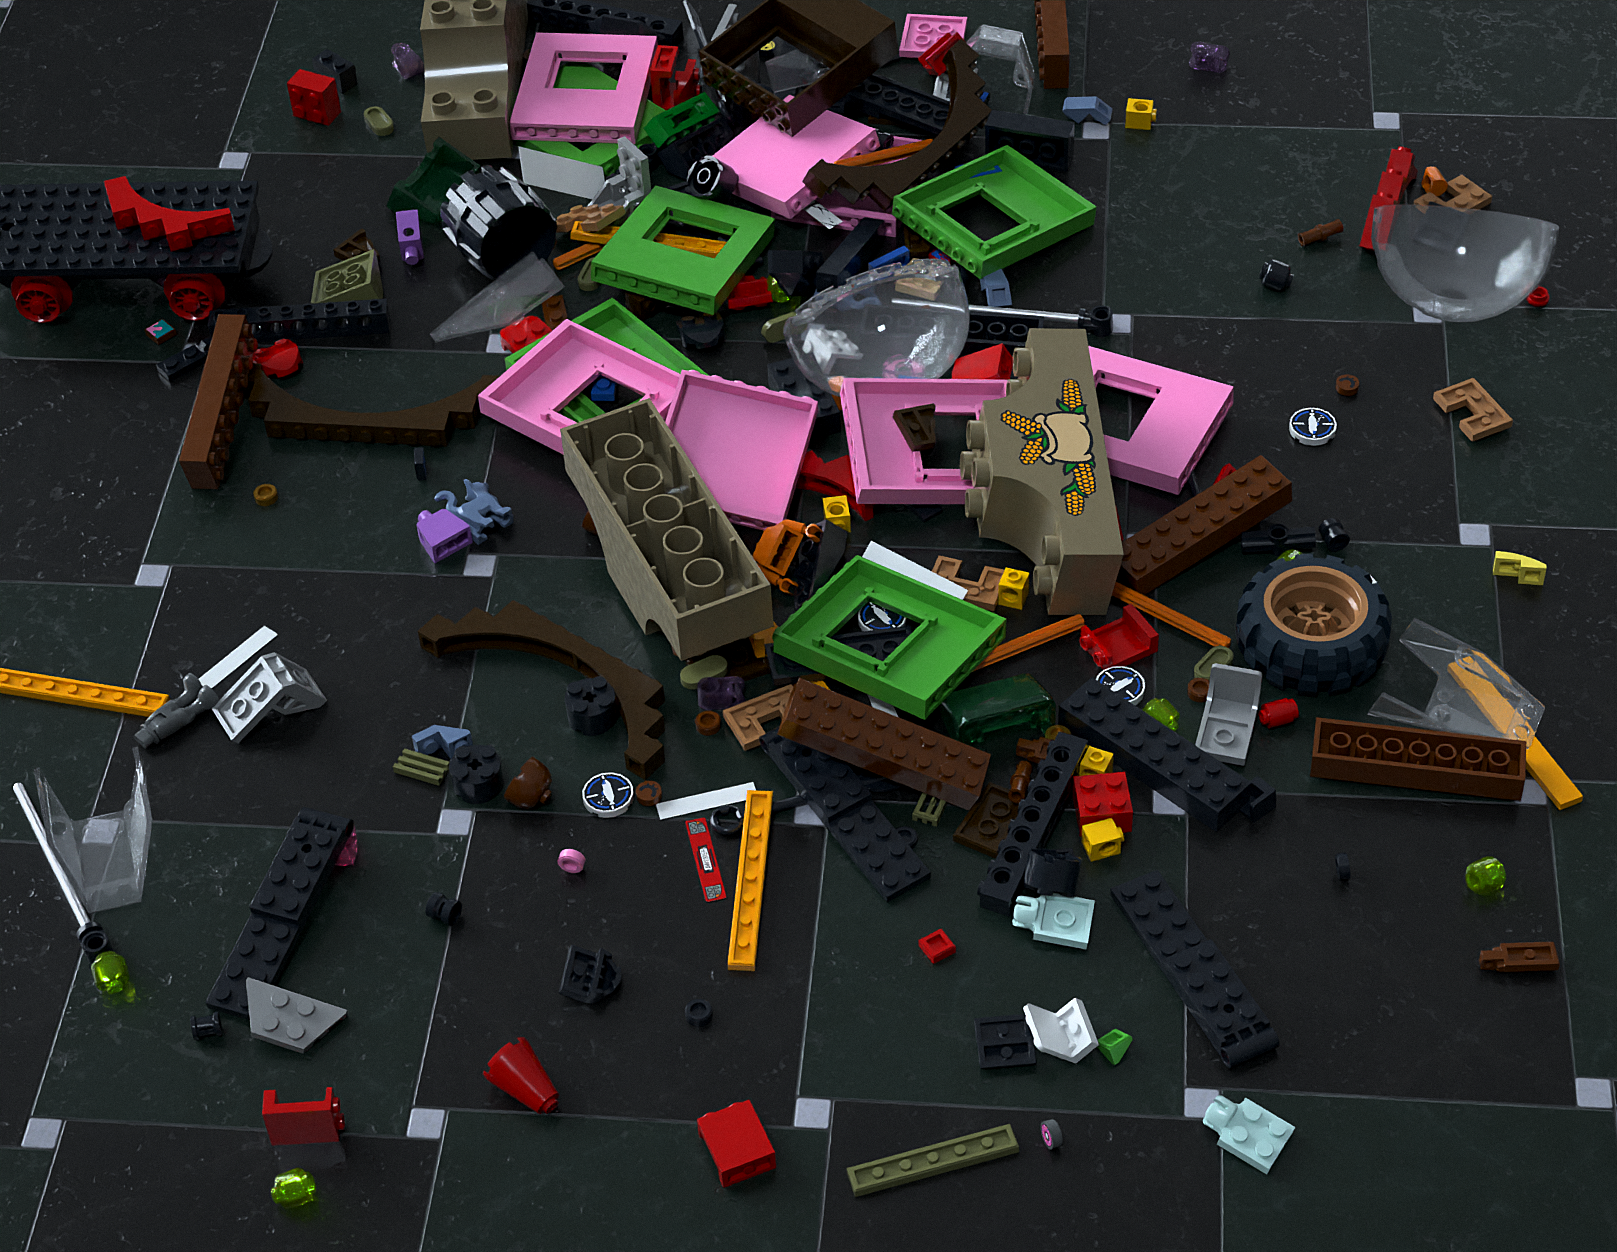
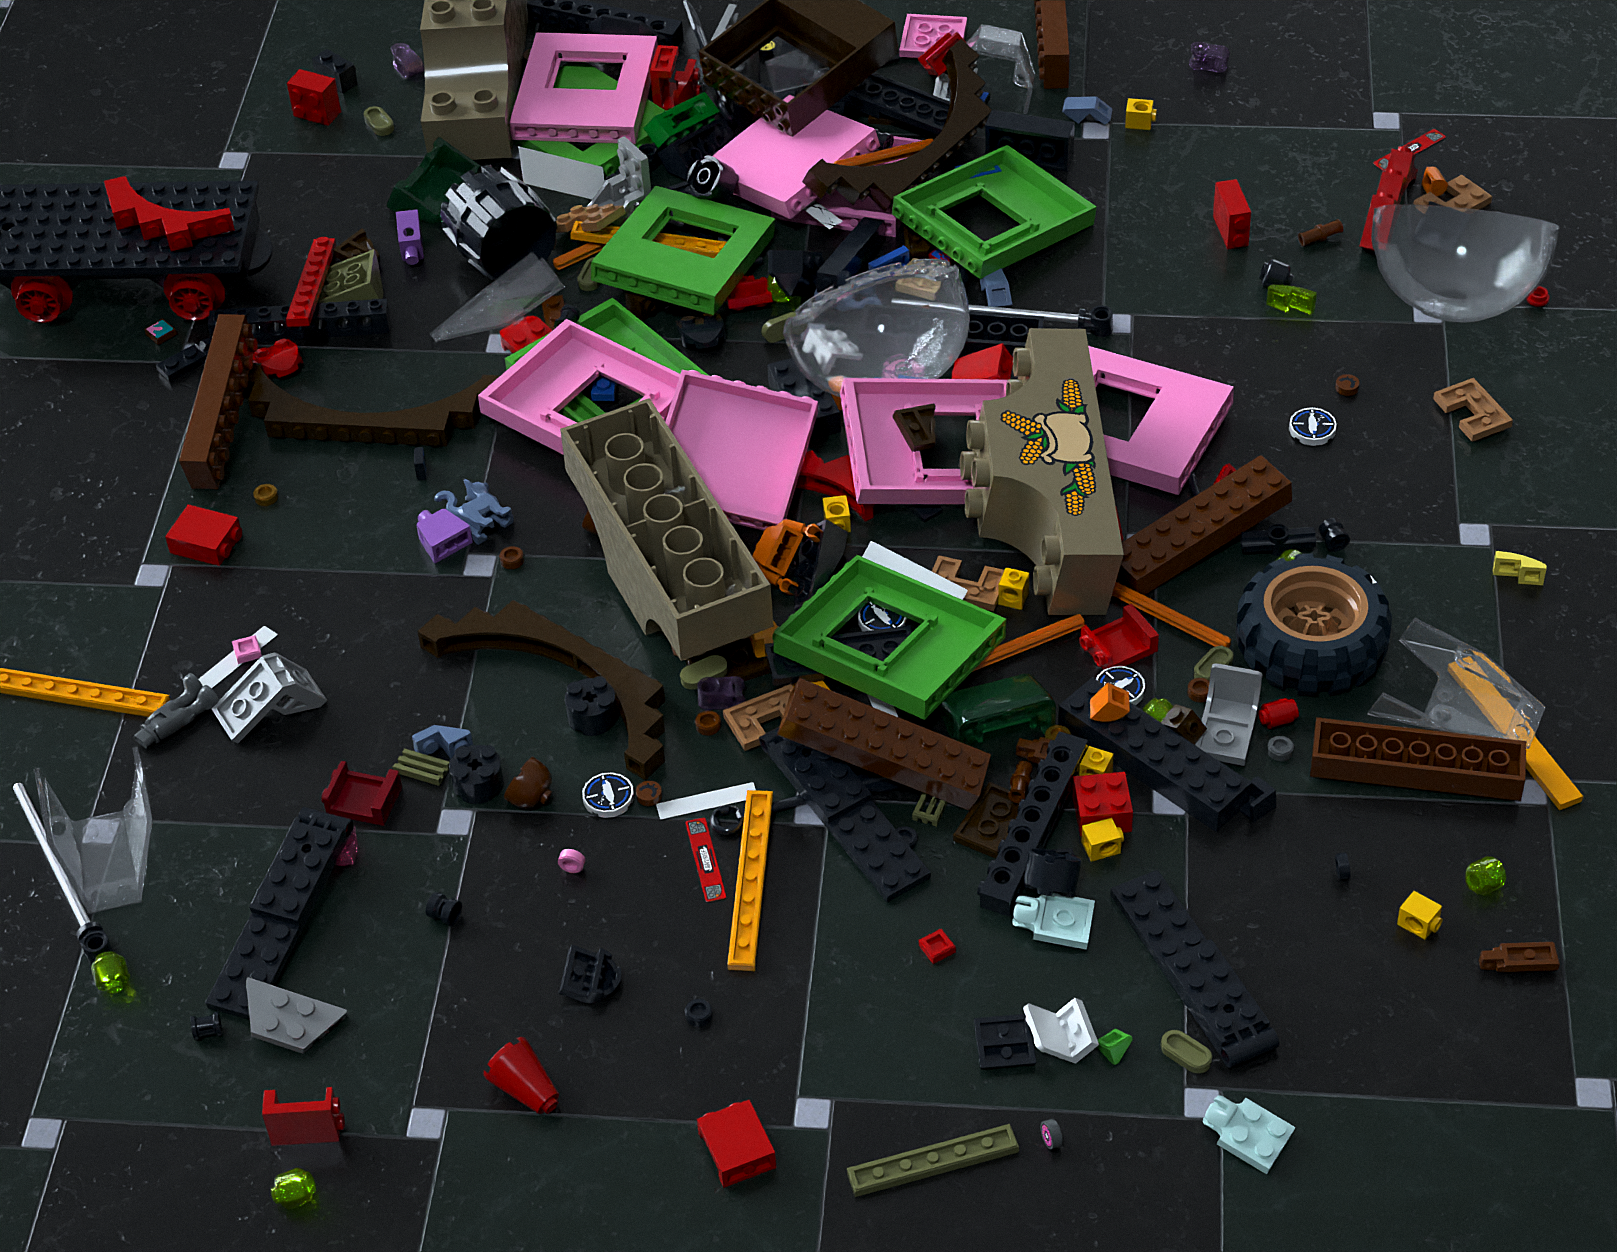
none -> red brick [165,505,242,566]
none -> bright pink tile [232,635,262,664]
none -> red plate [286,237,336,327]
none -> dark red panel [321,761,402,826]
none -> reddish brown tile [499,546,524,569]
none -> black bush [554,305,580,328]
none -> orange brick [1090,683,1130,722]
none -> dark brown brick [1161,704,1207,745]
none -> olive tile [1161,1030,1212,1073]
none -> red brick [1213,179,1251,249]
none -> clear neon green slope [1267,285,1317,314]
none -> dark grey tile [1267,736,1294,761]
none -> sticker [1373,129,1446,171]
none -> yellow brick [1397,891,1443,940]

